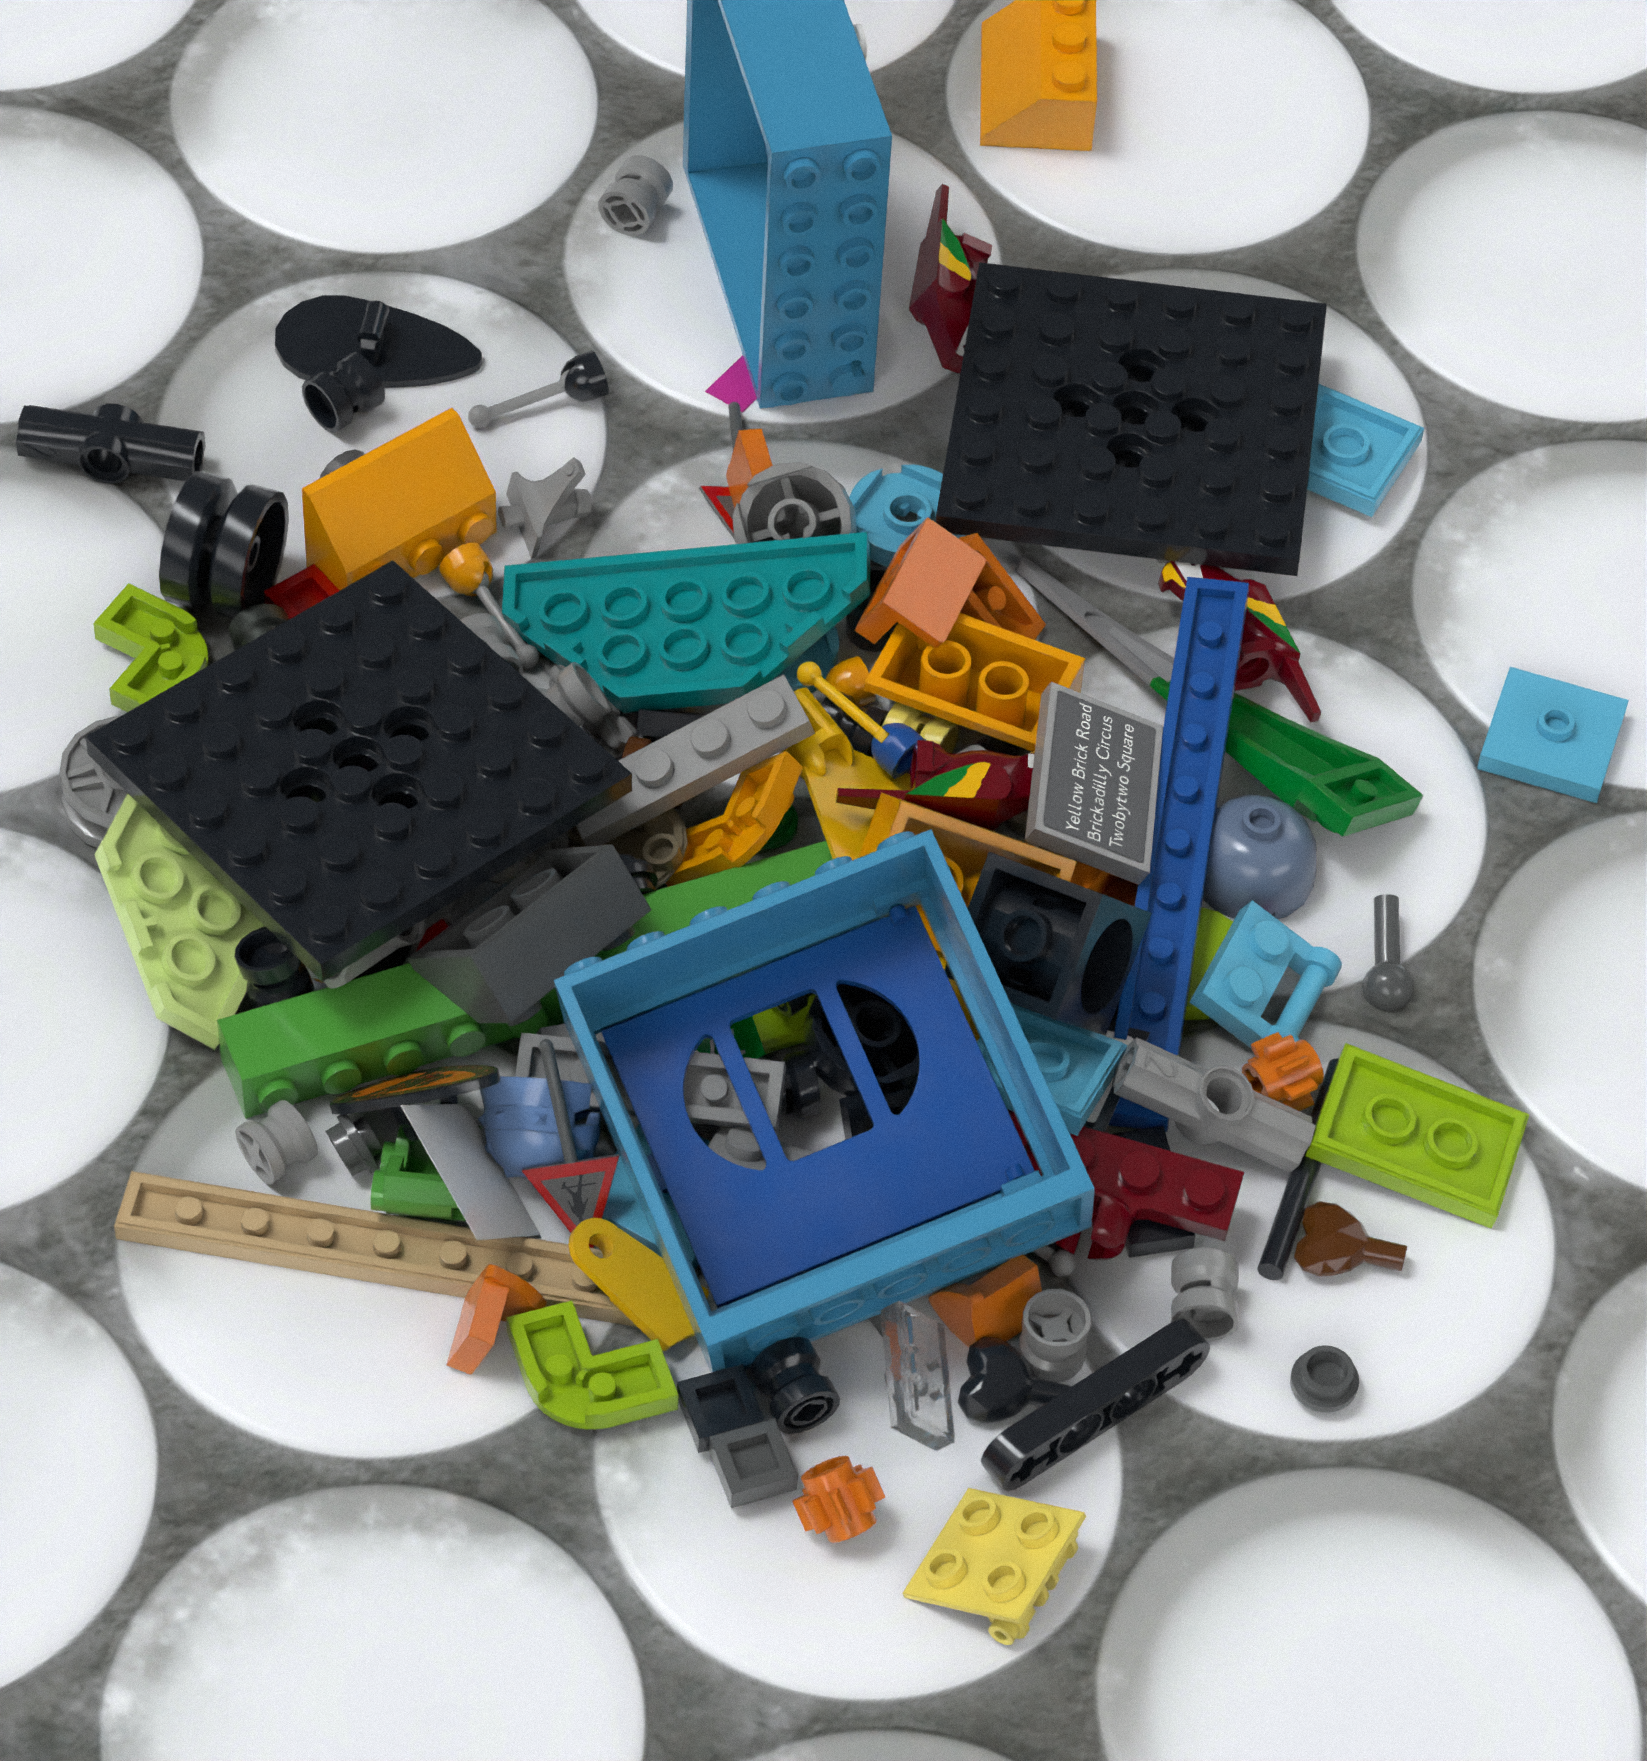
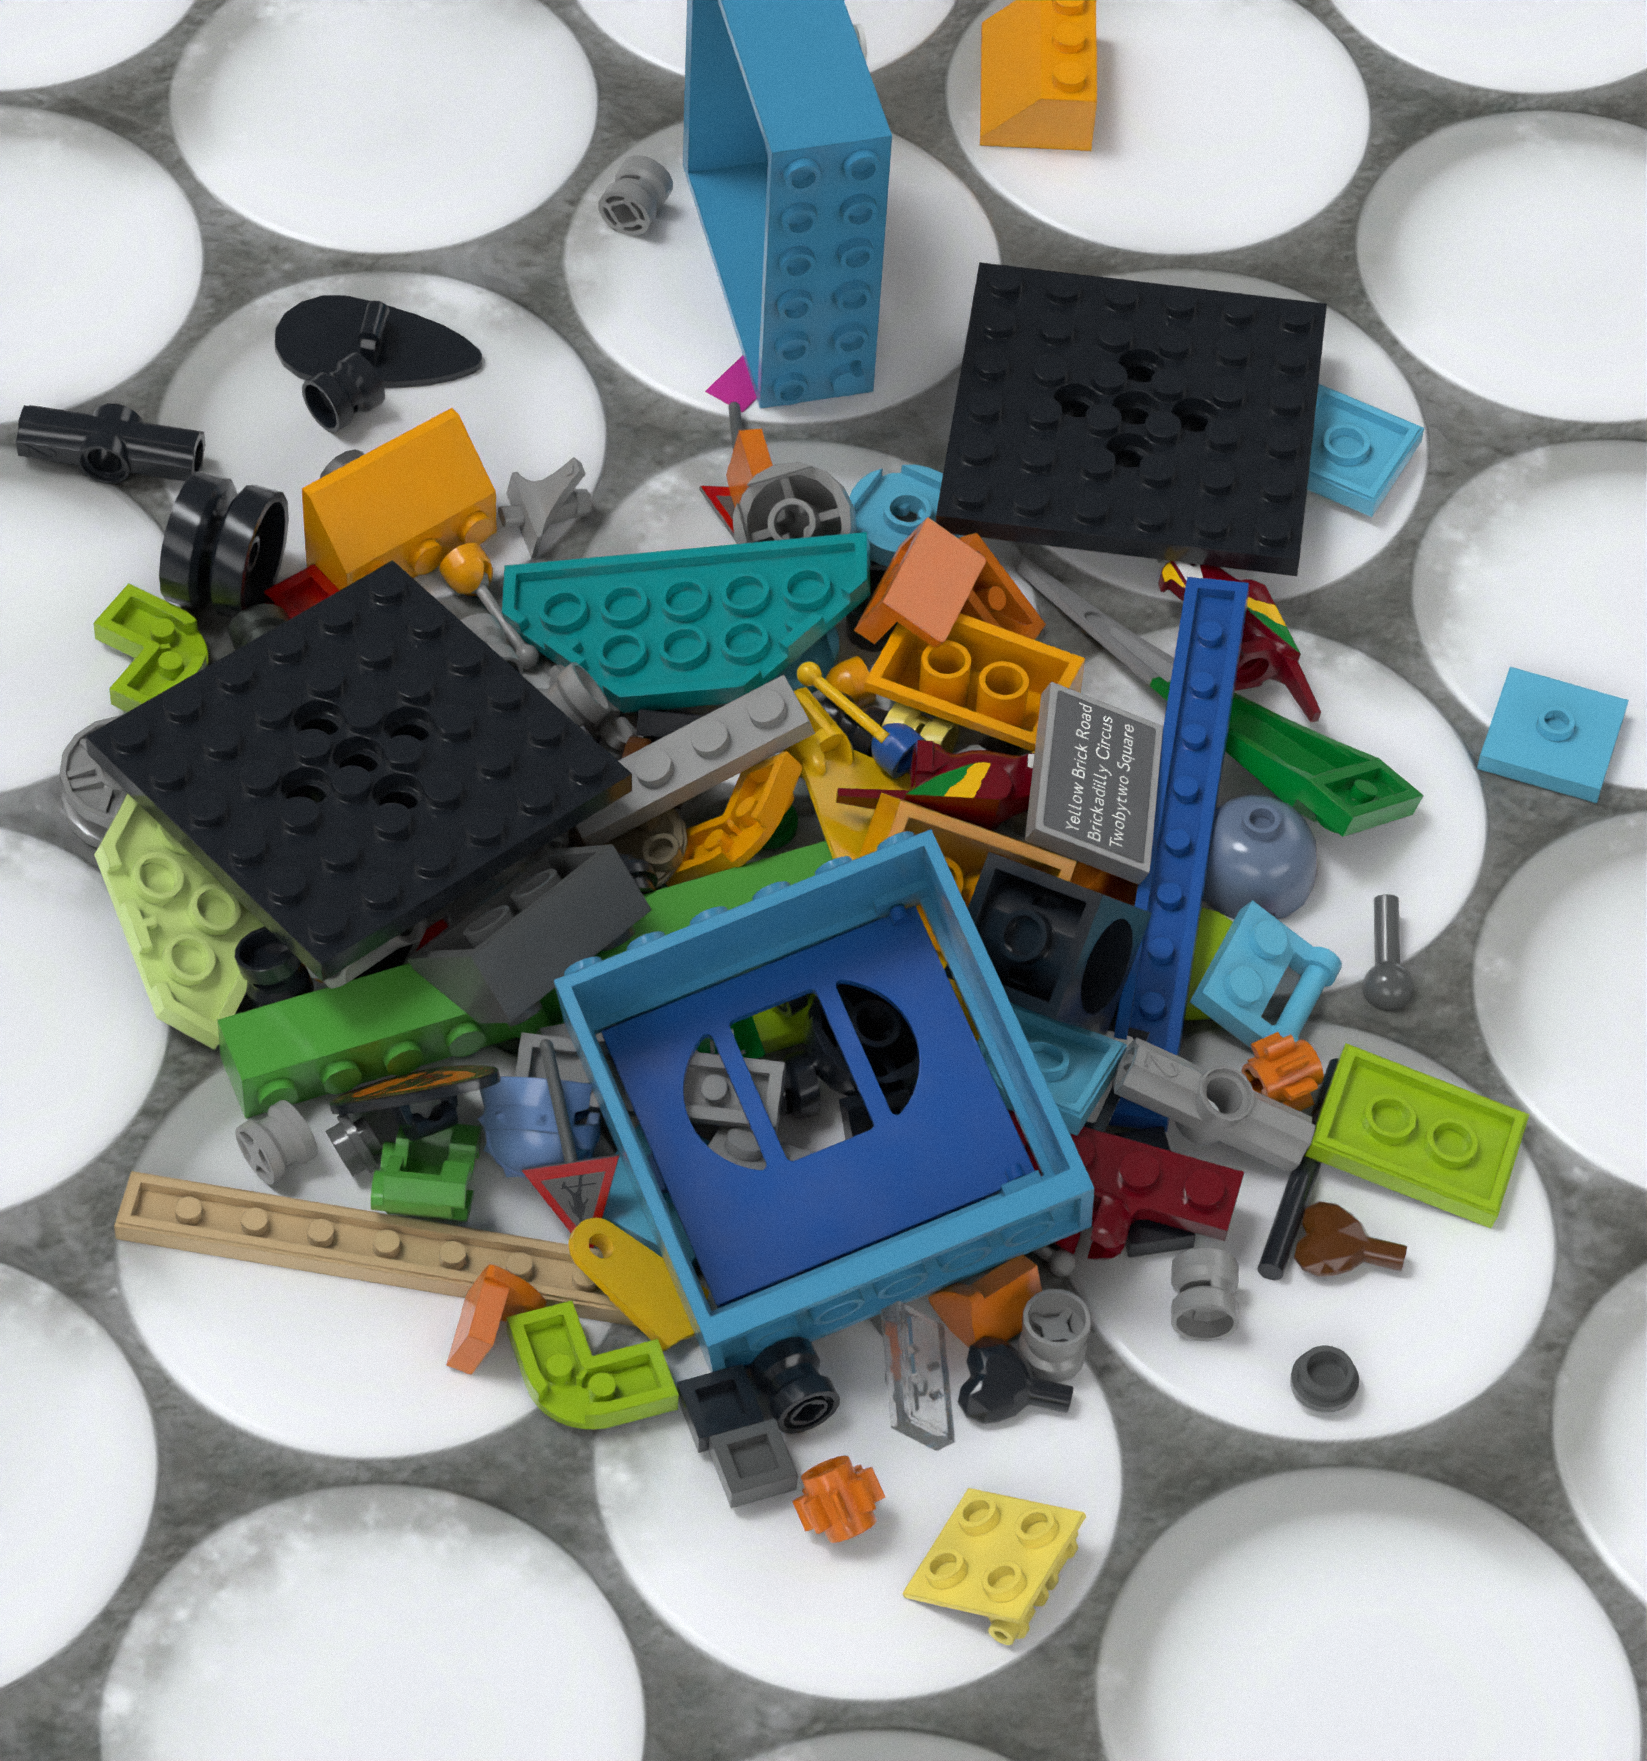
white sticker [400,1104,540,1240] -> none
hinge [468,350,609,428] -> none
dark red animal [909,184,992,374] -> none
black beam [981,1319,1210,1491] -> none

